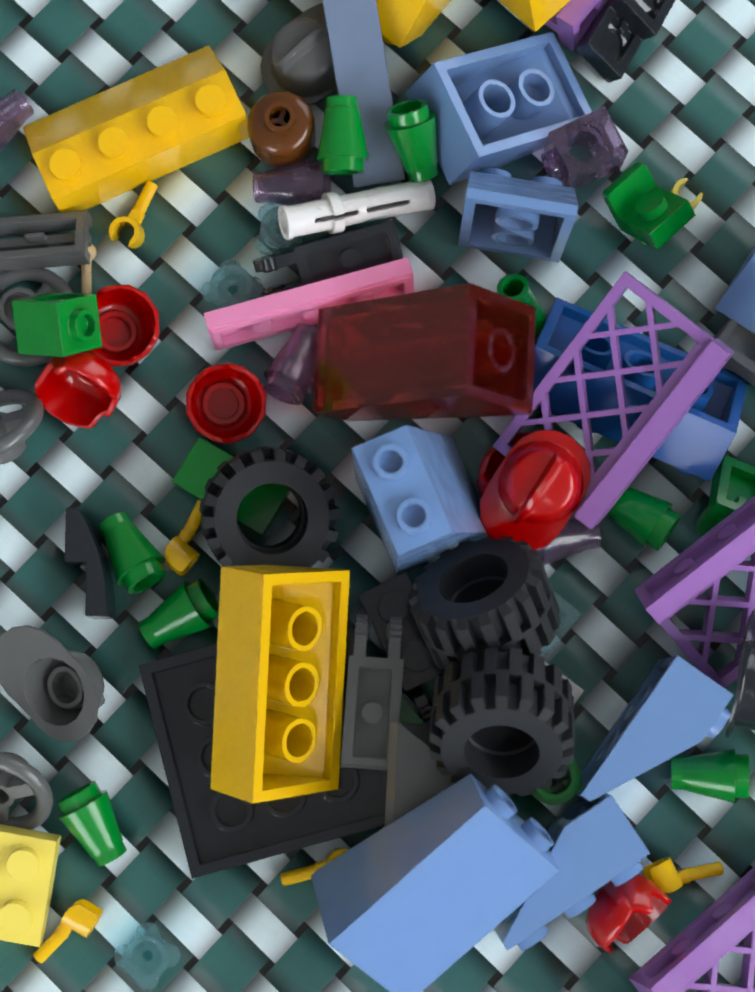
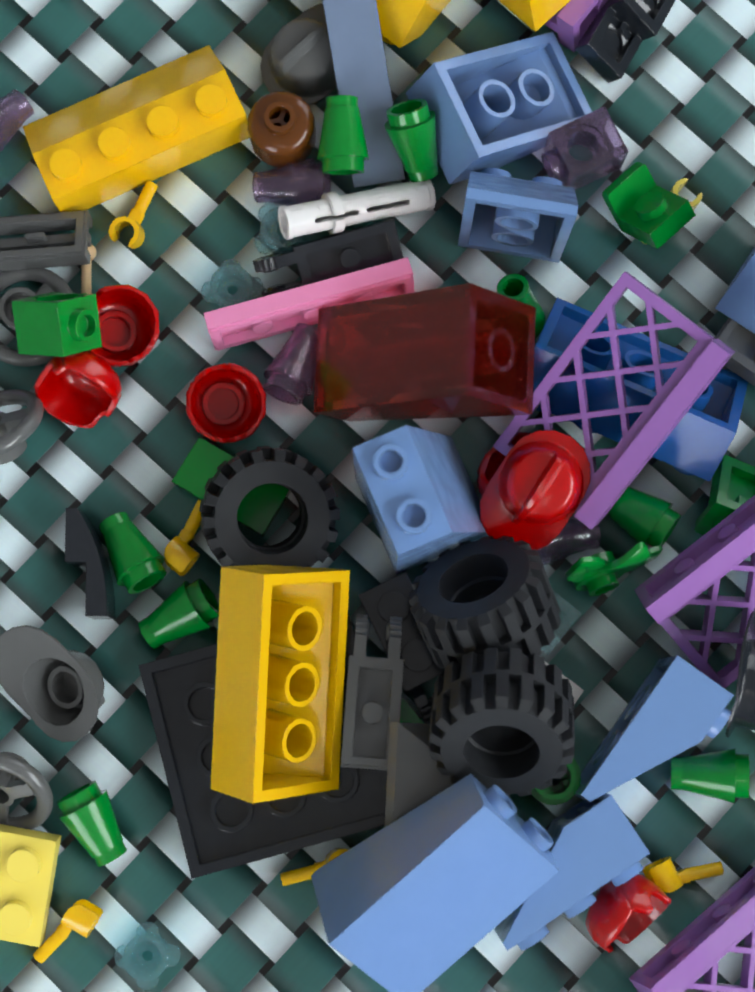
none -> green plate [565,542,663,596]

